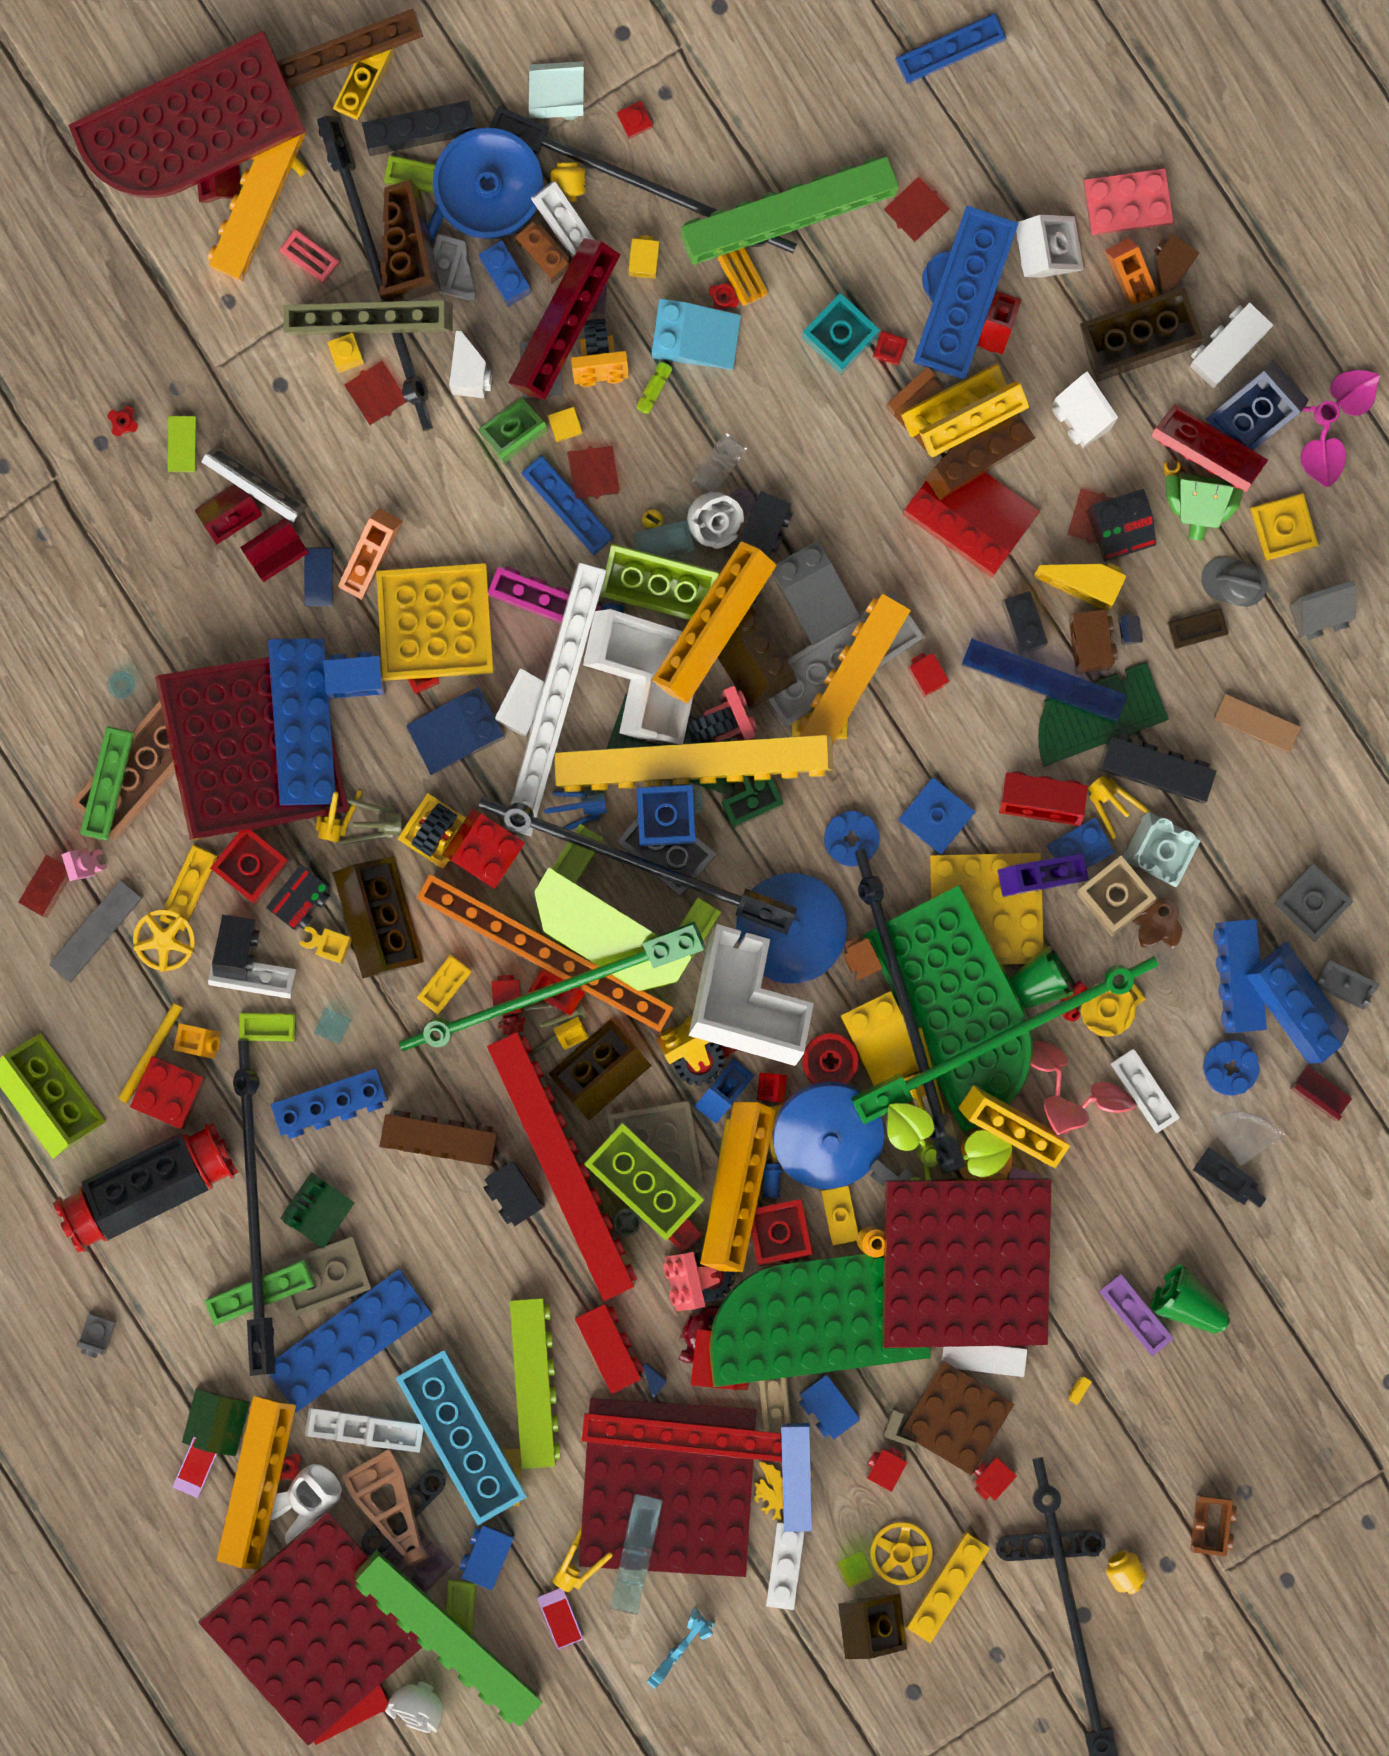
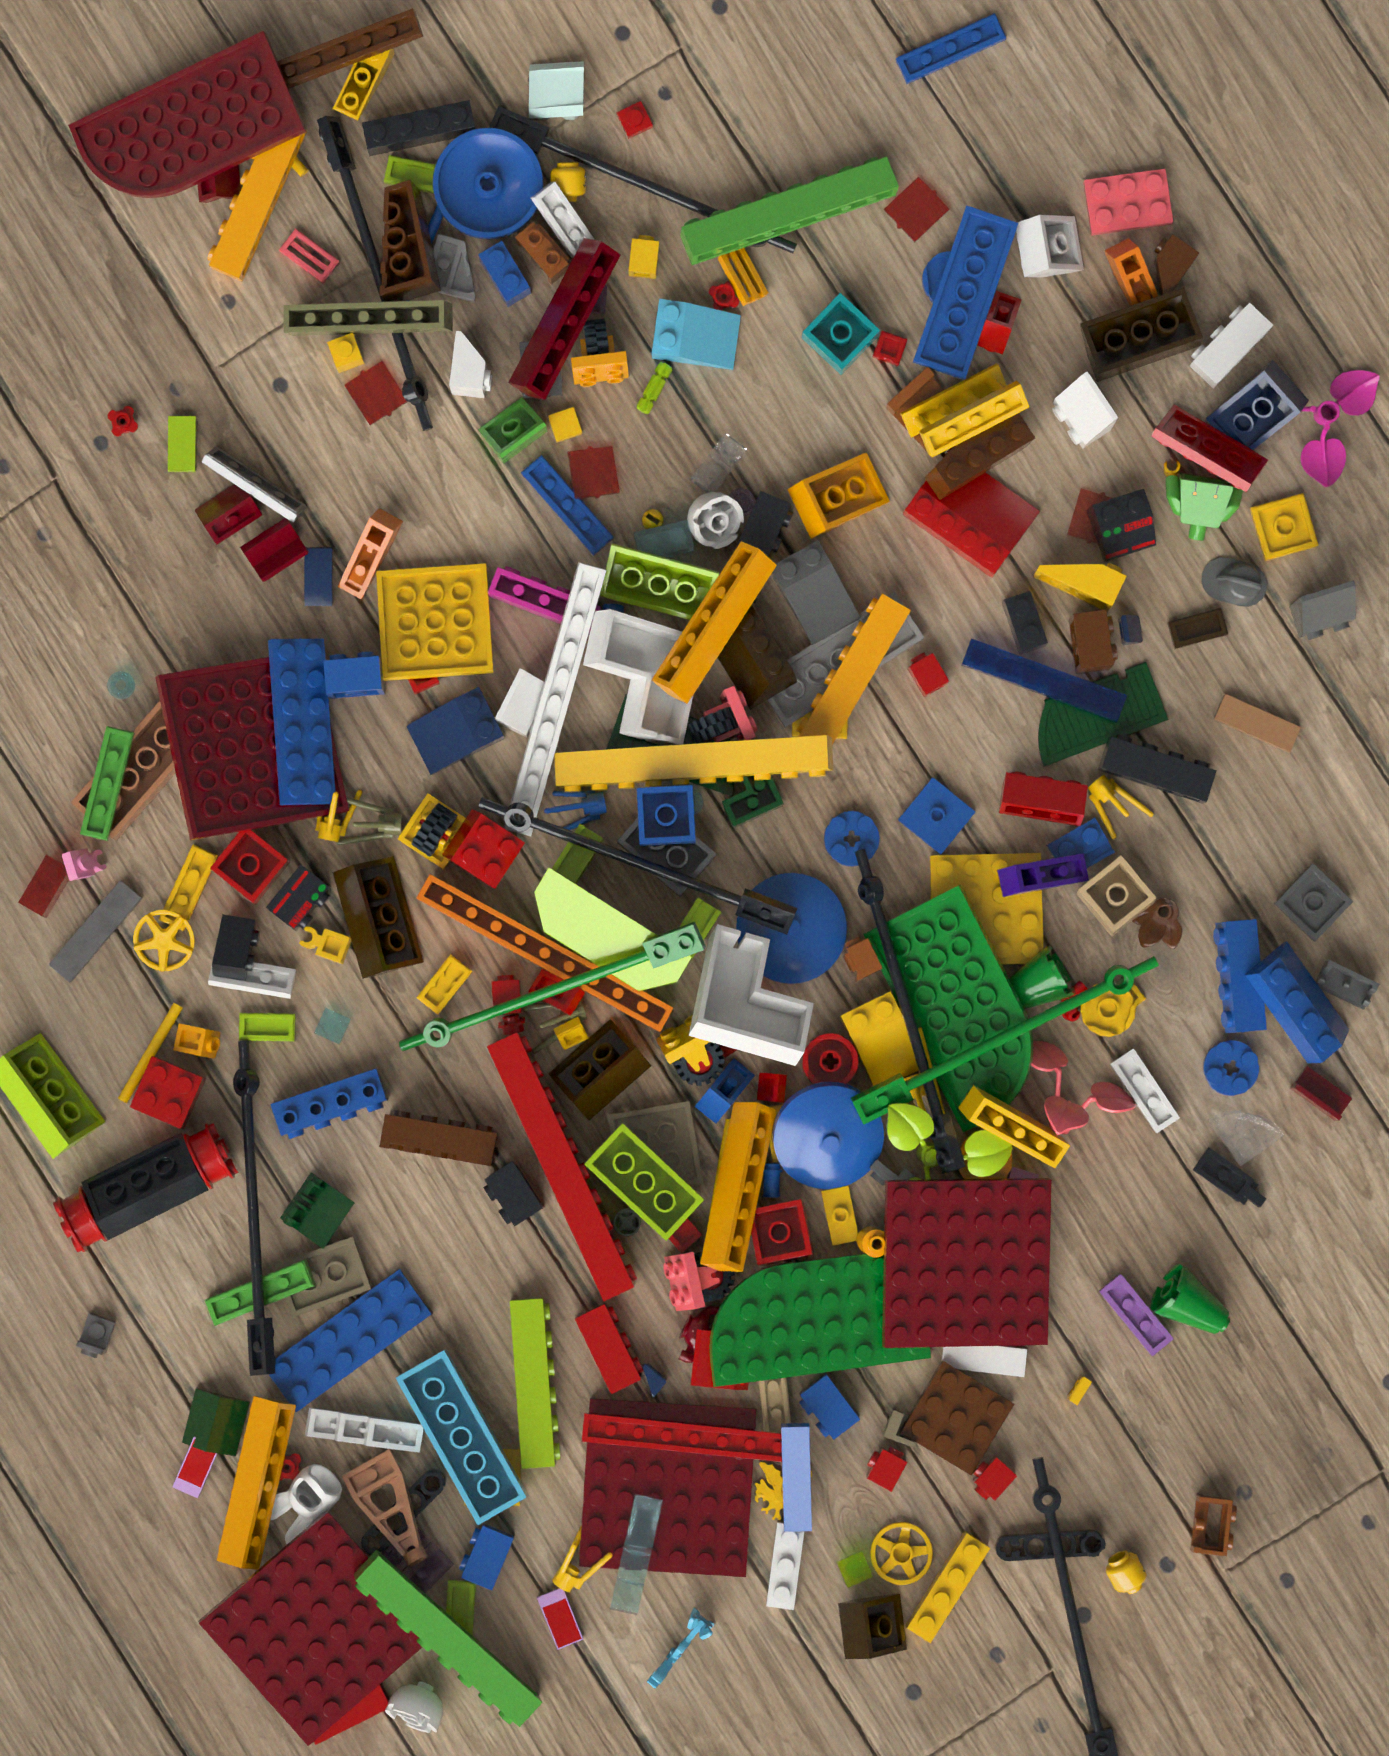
light aqua slope [1124,812,1201,887] -> none
none -> light orange slope [787,452,890,539]

